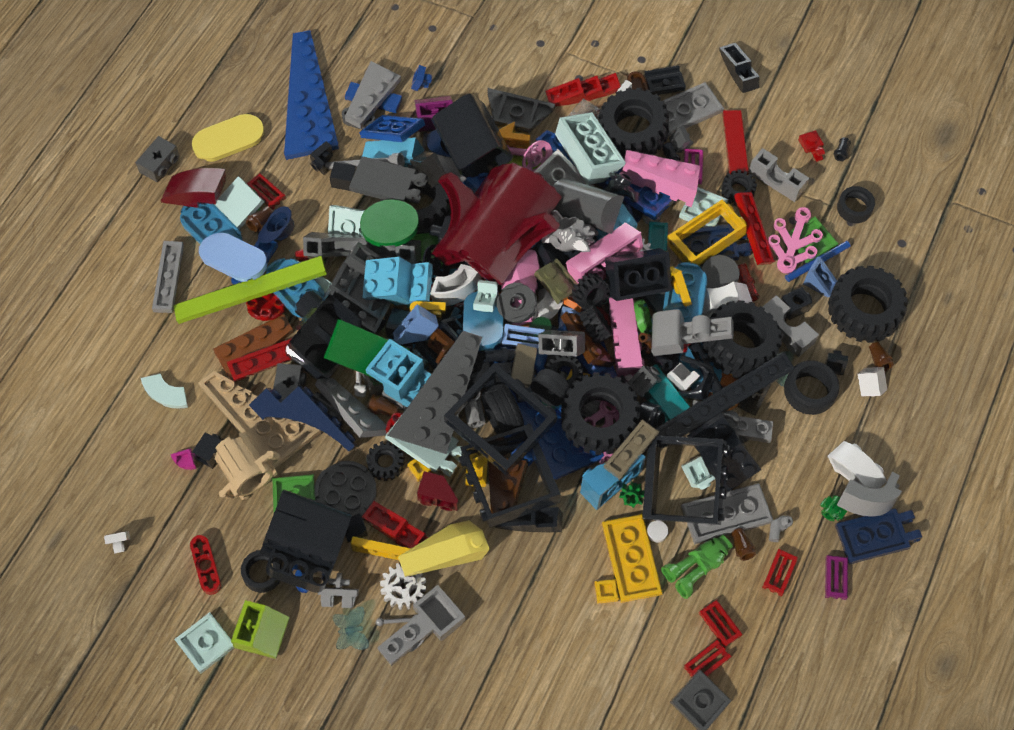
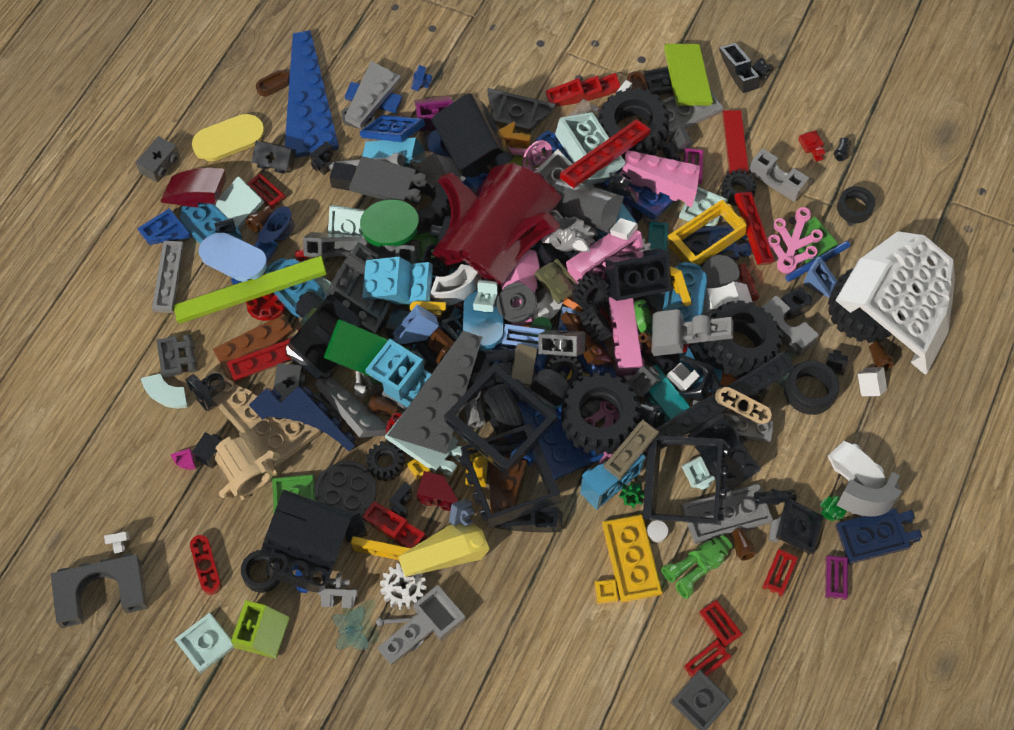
none -> dark grey arch [51,554,148,628]
none -> blue wing [137,208,191,245]
none -> dark grey plate [156,334,198,378]
none -> black tile [185,373,226,412]
none -> black slope [214,218,236,233]
none -> black brick [251,140,297,174]
none -> reddish brown tile [256,70,290,97]
none -> black bracket [389,482,412,519]
none -> sand blue tile [449,498,475,526]
none -> red plate [560,119,651,189]
none -> white tile [610,218,638,240]
none -> lime tile [664,44,713,106]
none -> tan beam [715,387,772,424]
none -> black wheel [752,57,774,80]
none -> black pin [754,489,797,505]
none -> black tile [776,499,823,555]
none -> white wedge [836,231,955,374]

